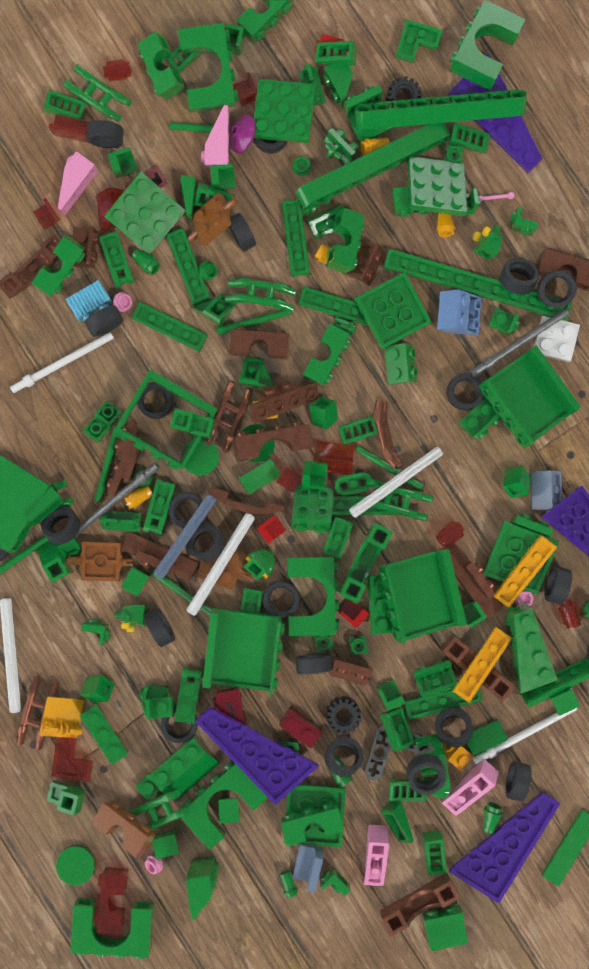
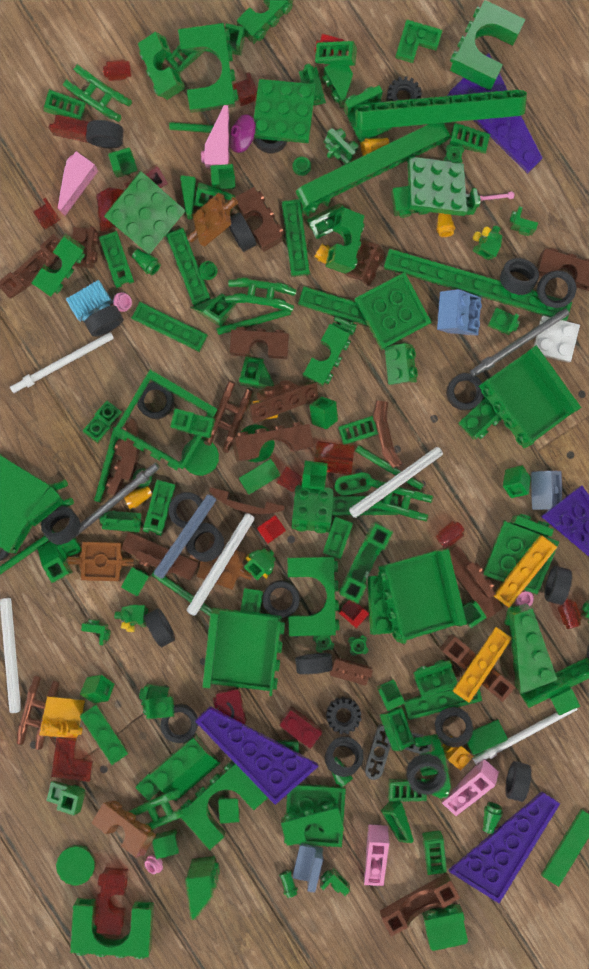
green plate [175,667,203,723] -> none
none -> copper arch [235,187,284,252]

